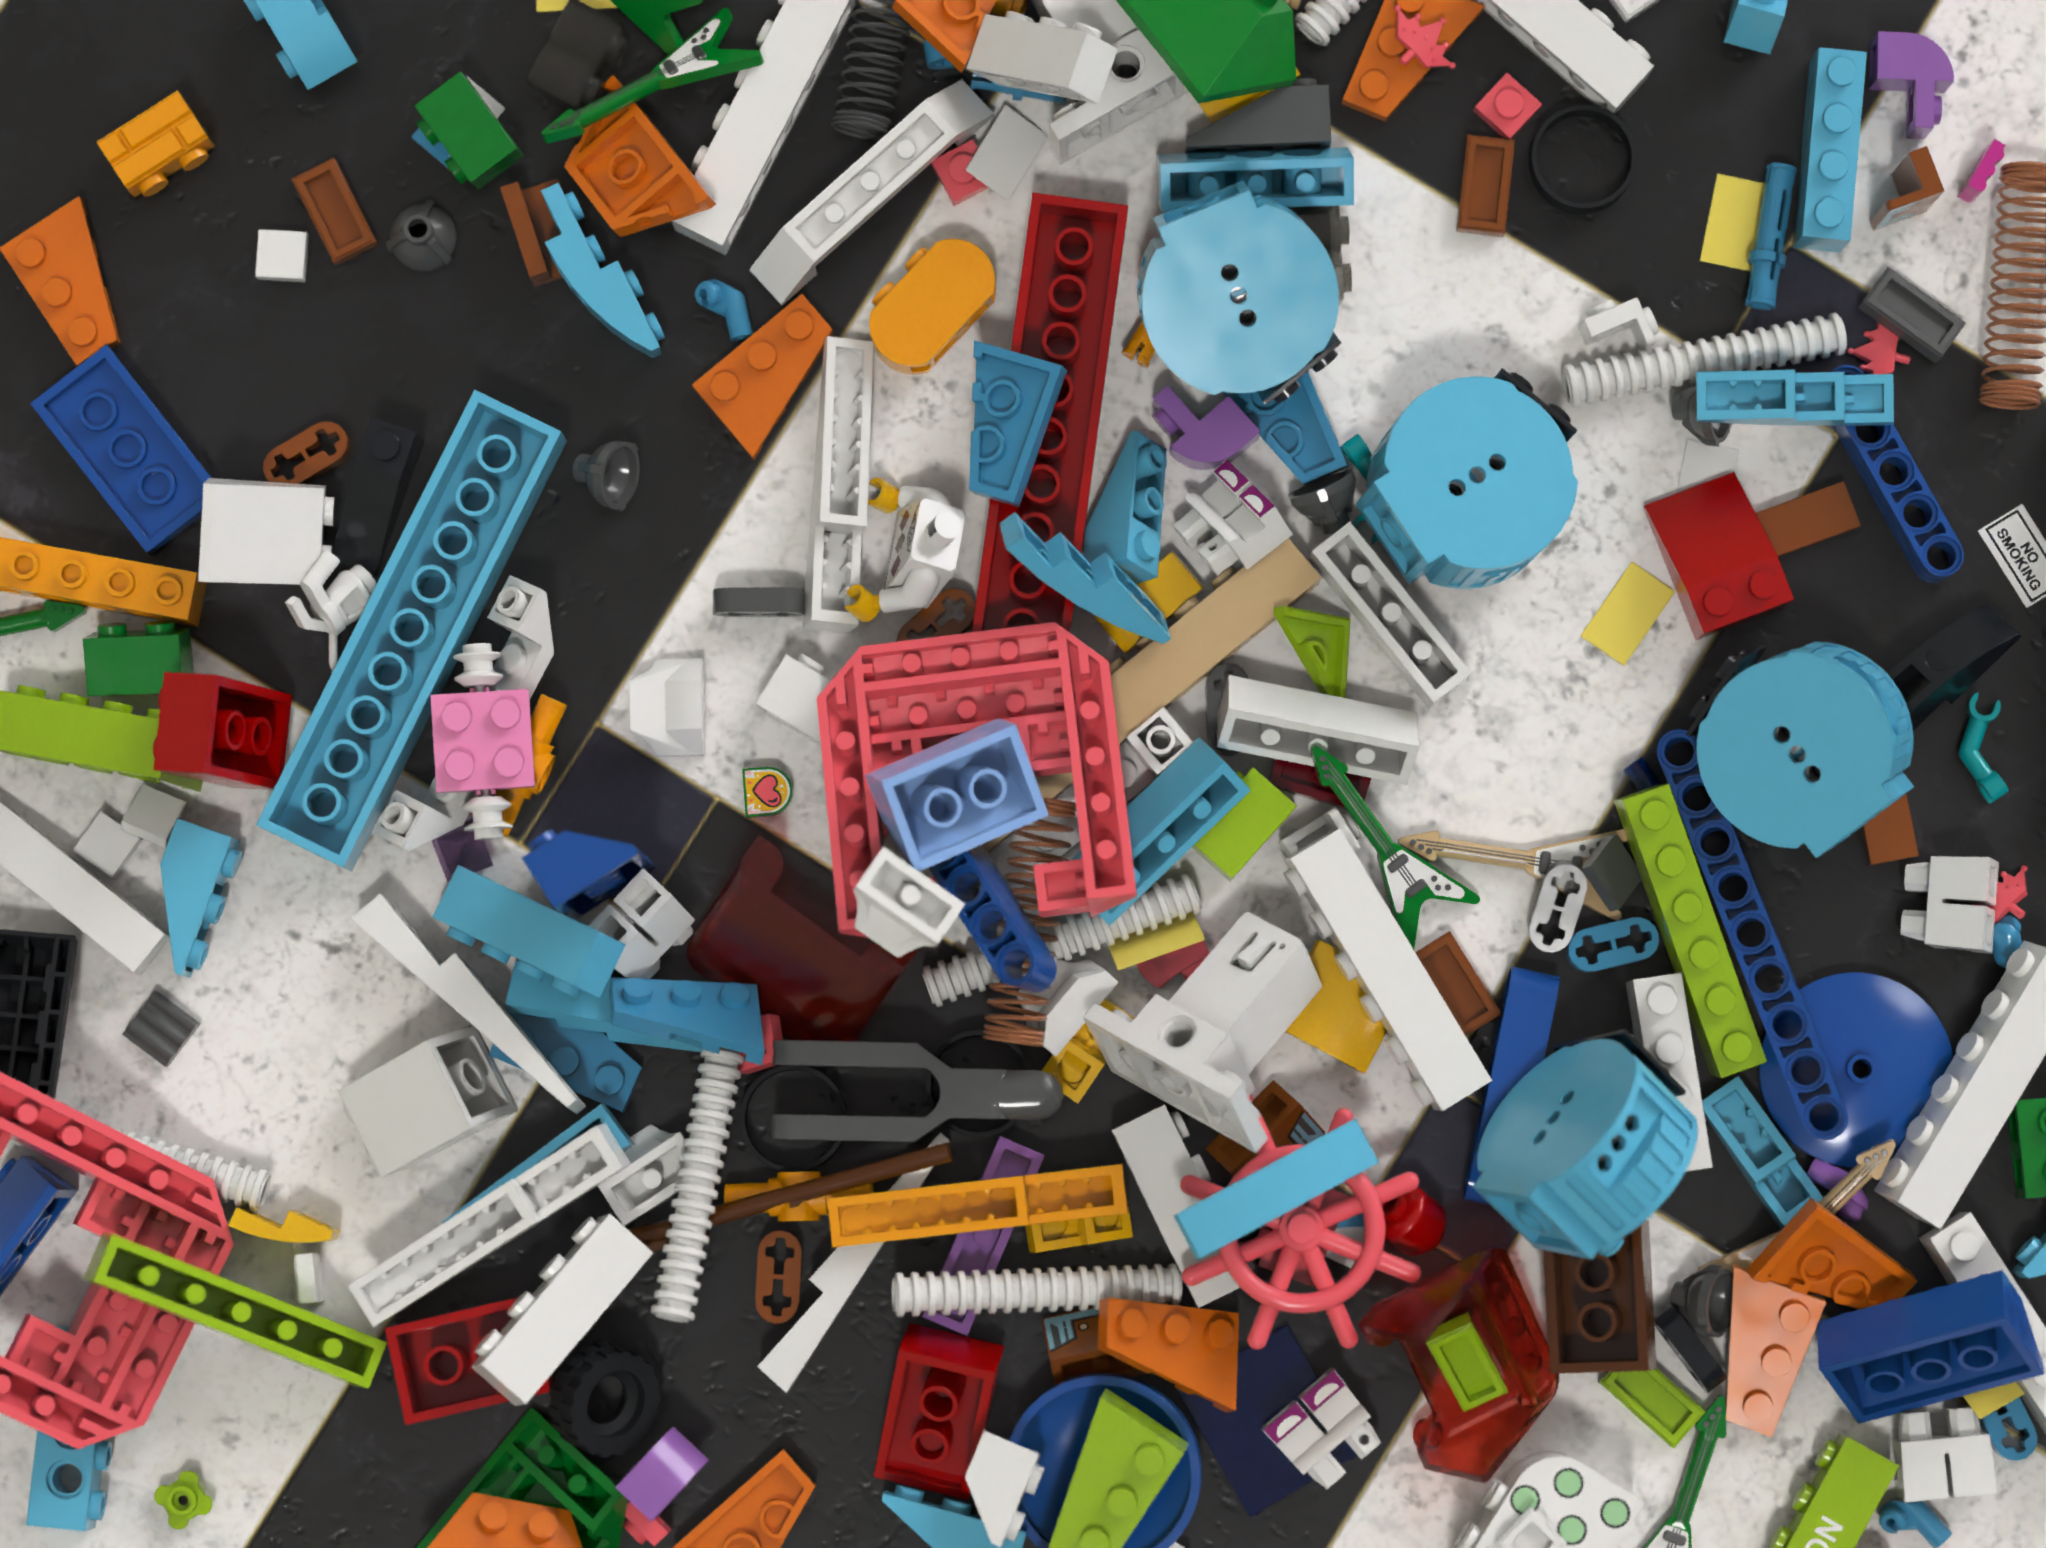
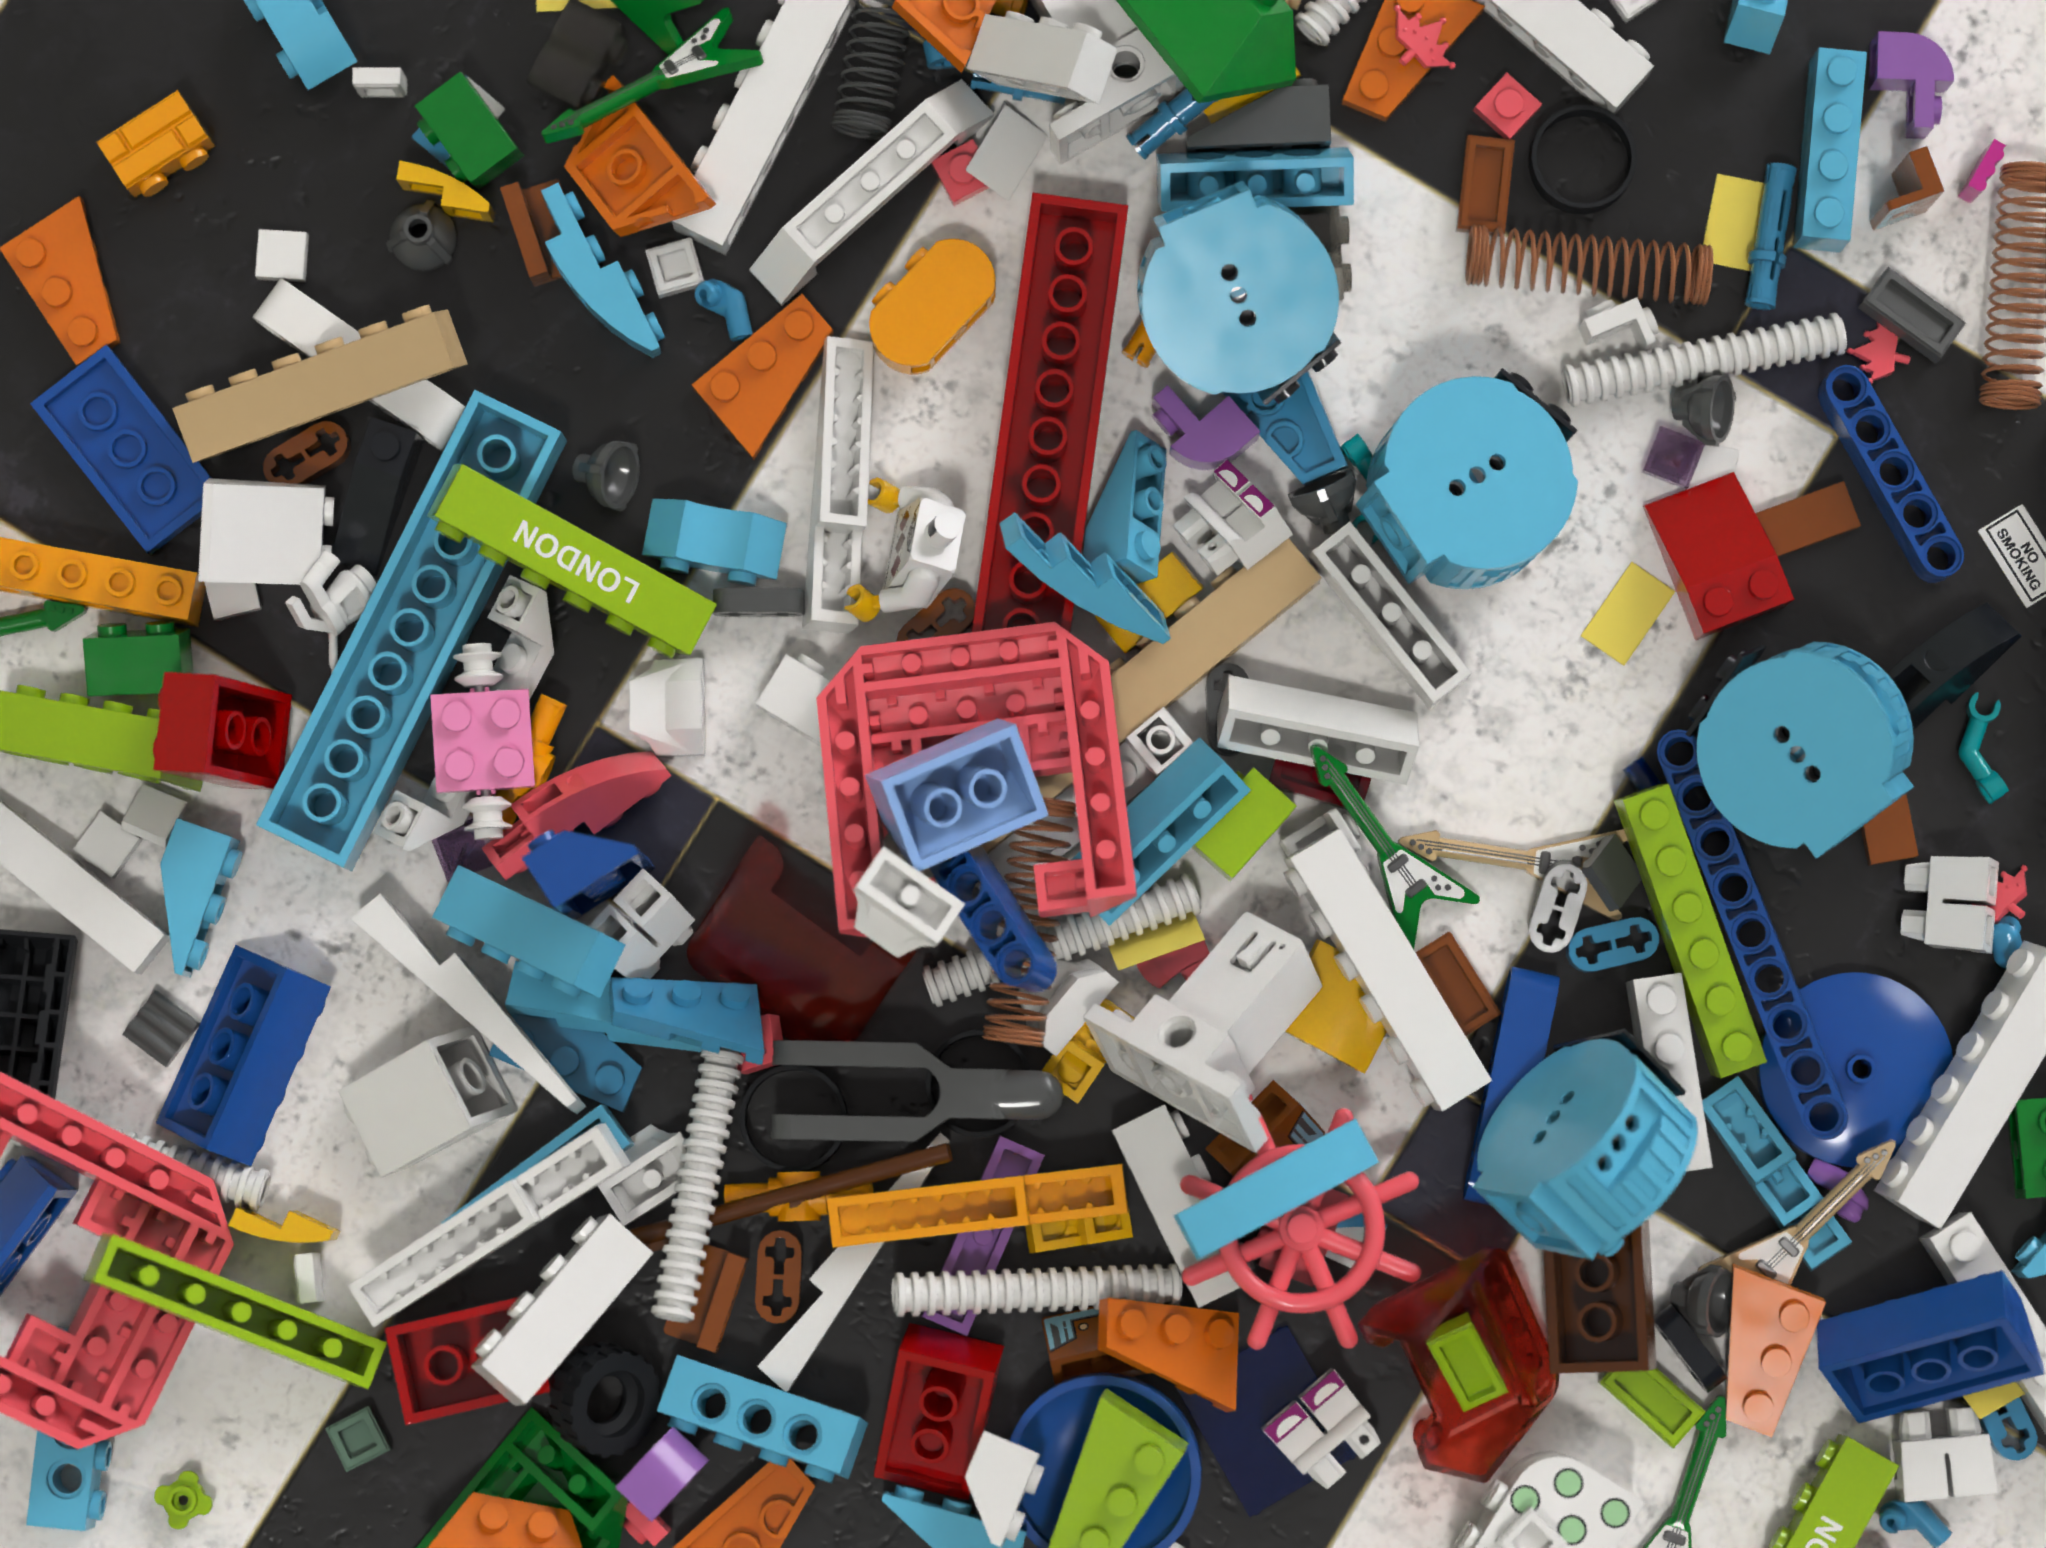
dark orange tile [292,158,378,266] -> none
tile [742,767,793,818] -> none
dark azure wing [969,340,1067,507] -> none
lime tile [1273,606,1351,698] -> none
red head [1382,1186,1446,1257] -> none
medium azure slope [1696,370,1894,426] -> none
orange wing [1746,1198,1918,1310] -> none
none -> blue slope [156,945,331,1166]
none -> tan brick [172,304,468,463]
none -> white tile [204,582,262,621]
none -> white beam [252,278,465,451]
none -> sand green tile [325,1405,393,1472]
none -> white tile [352,68,407,97]
none -> yellow slope [396,161,495,223]
none -> lime brick [427,464,717,659]
none -> coral slope [481,751,672,881]
none -> medium azure brick [642,498,787,586]
none -> white tile [645,237,704,299]
none -> medium azure brick [657,1355,868,1483]
none -> dark orange panel [664,1244,749,1353]
none -> dark azure pin [1126,88,1218,160]
none -> nougat piece [1466,224,1714,306]
none -> clear purple tile [1642,426,1705,489]

